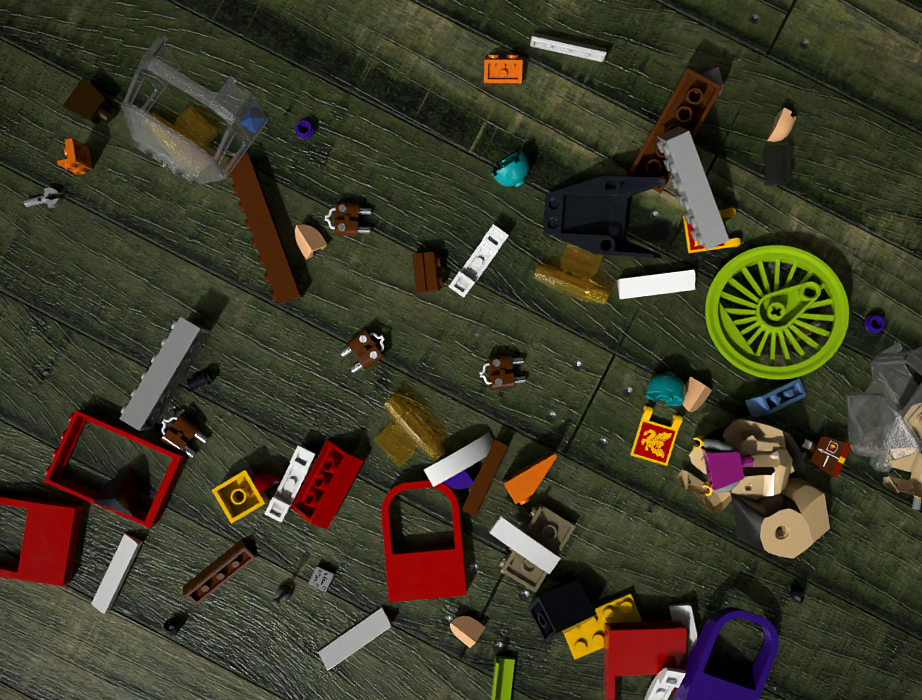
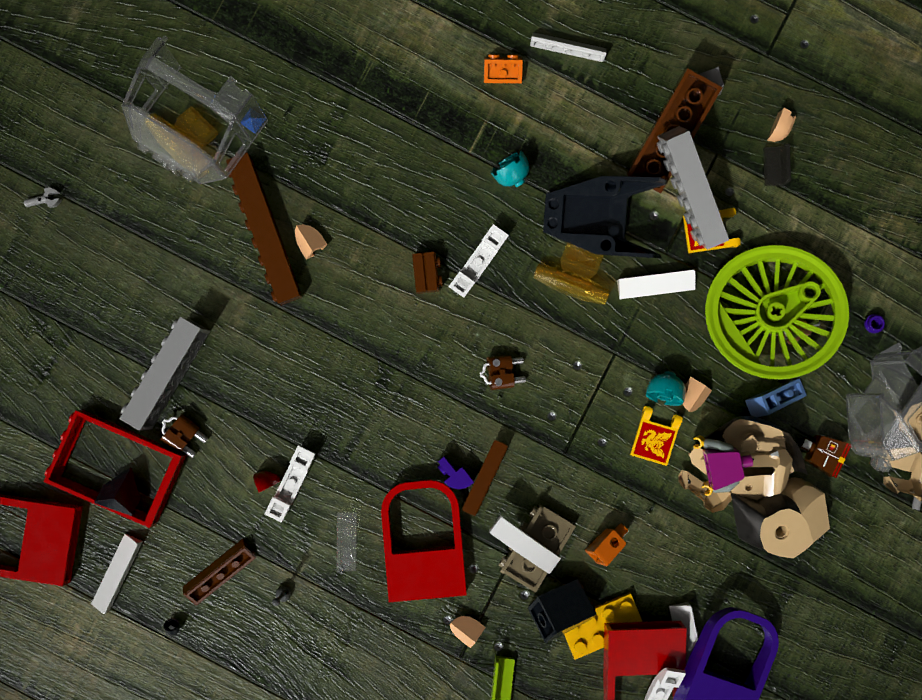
orange bracket [57,138,93,175] -> none
dark brown torso [62,77,114,124] -> none
black pin [187,371,214,391] -> none
yellow brick [212,468,269,524] -> none
red slope [291,440,364,529] -> none
dark purple plate [295,120,314,139] -> none
light grey tile [308,565,335,592] -> none
white slope [318,607,393,670] -> none
reddish brown piece [325,202,371,237] -> none
reddish brown piece [340,329,385,373] -> none
clear yellow plate [373,394,446,468] -> none
white slope [424,432,494,487] -> none
orange slope [502,451,557,505] -> none
black hinge [789,587,806,604] -> none
none -> clear plate [336,512,357,571]
none -> orange torso [585,523,629,566]

